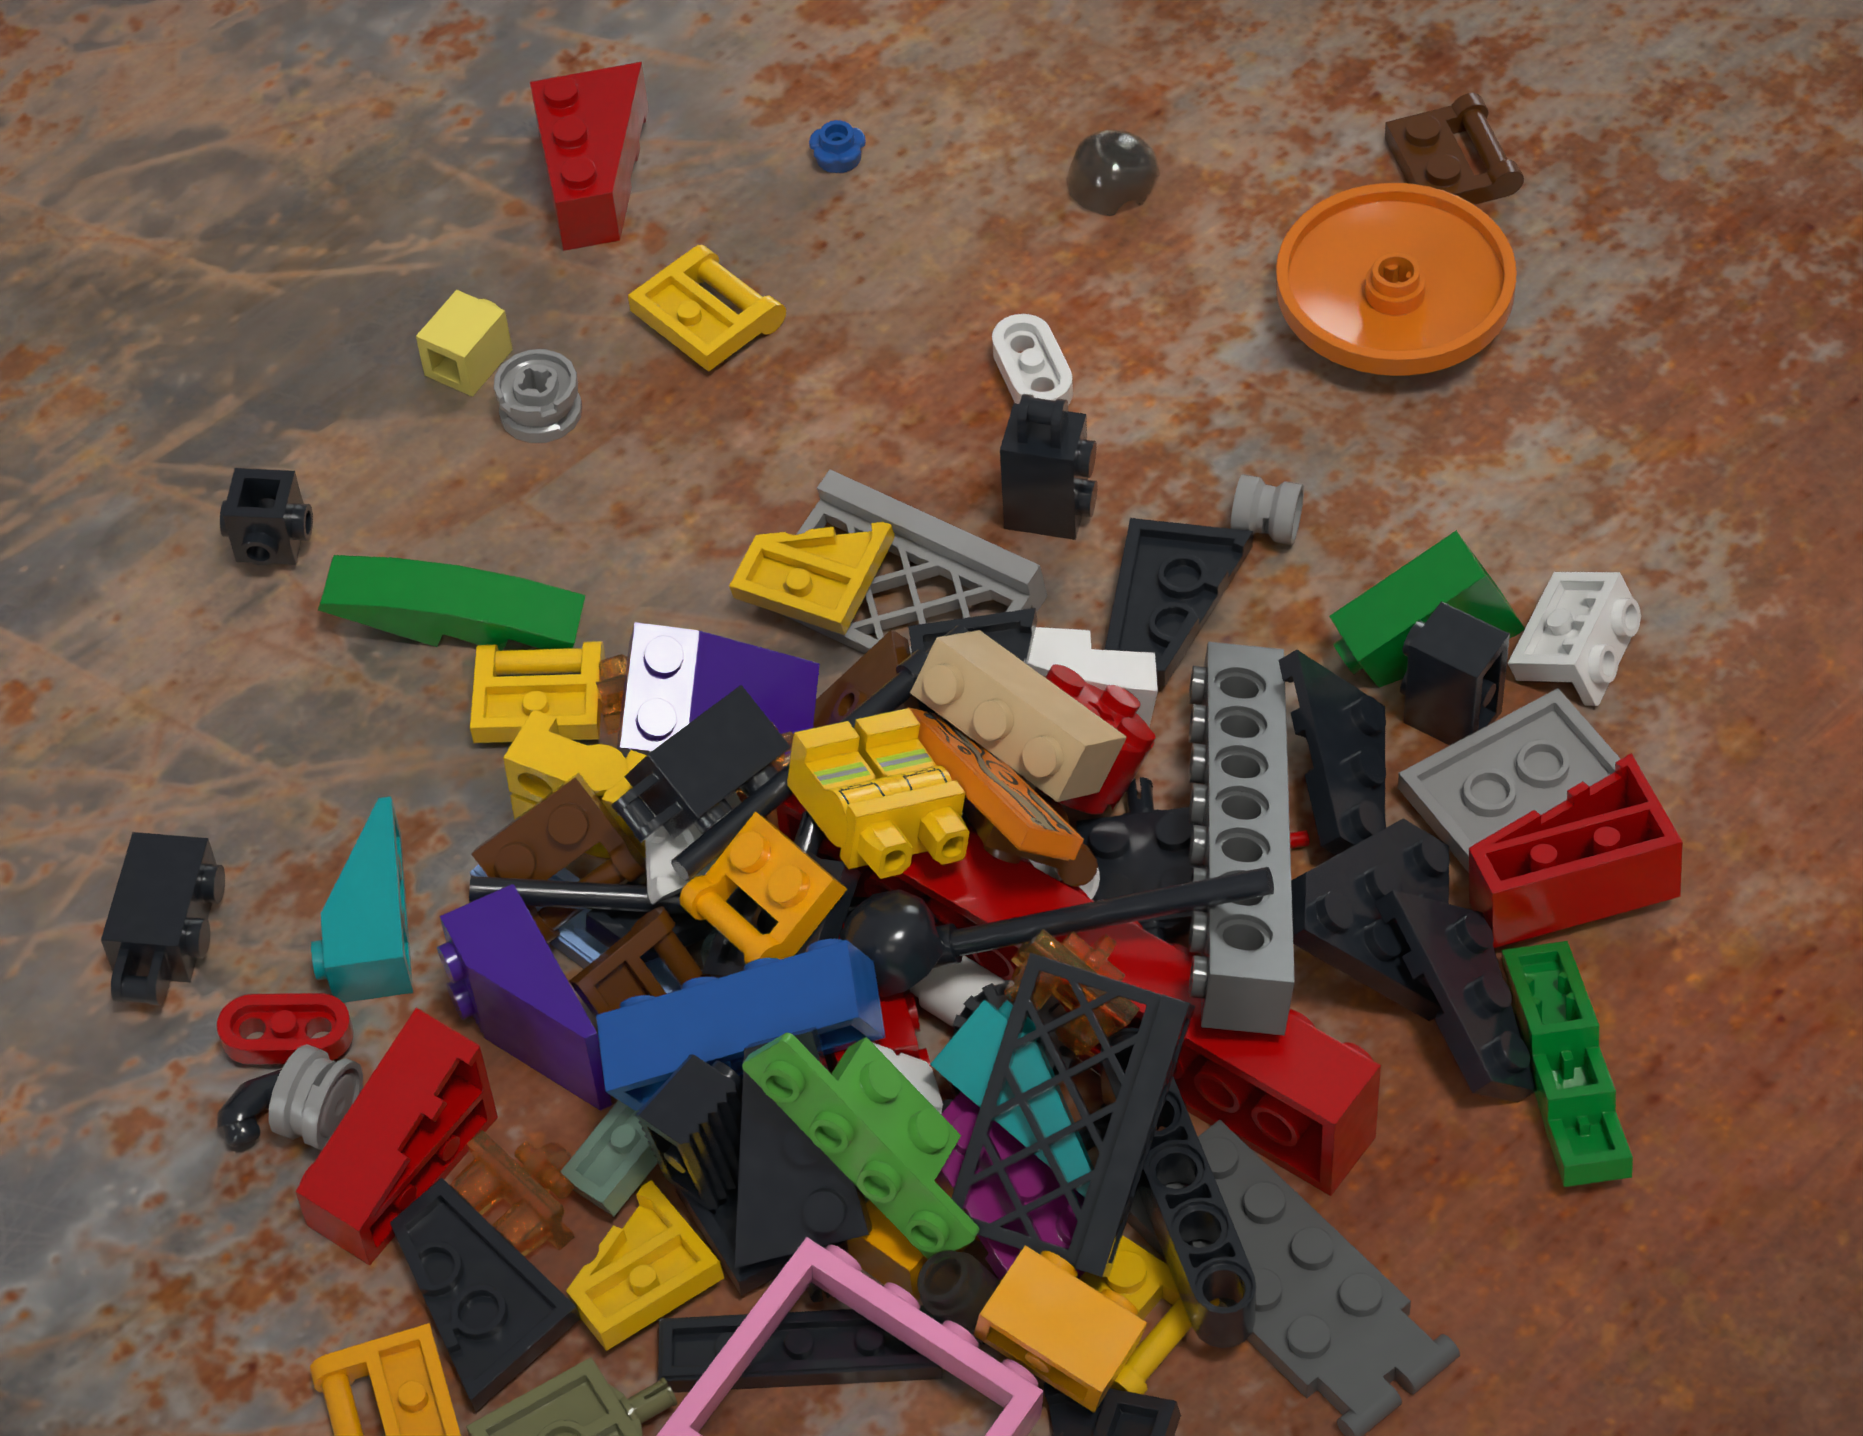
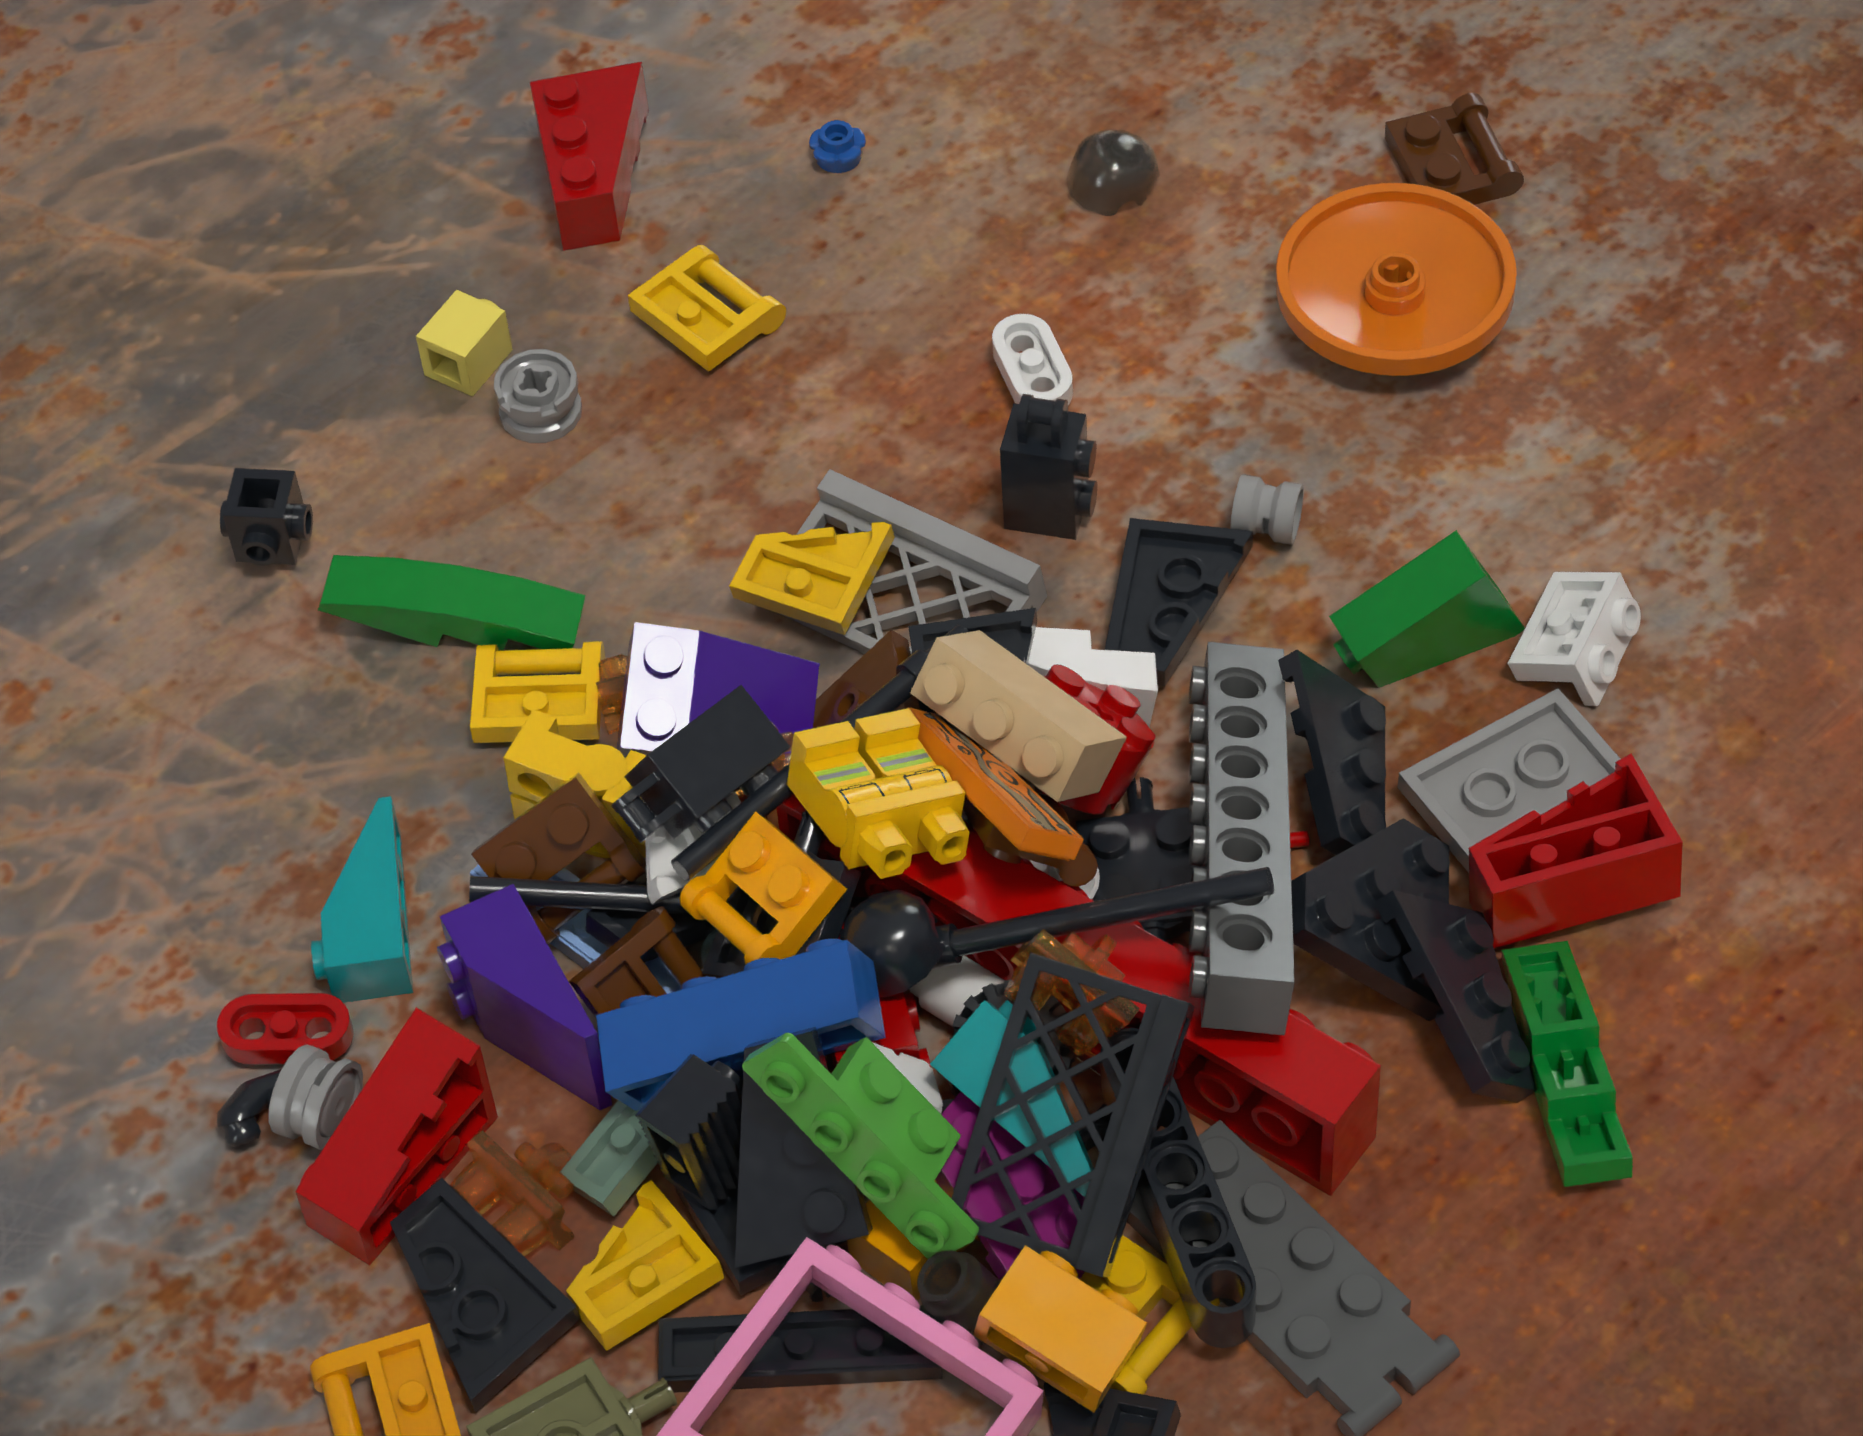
black brick [101,832,225,1005] -> none
black brick [1400,601,1510,745] -> none

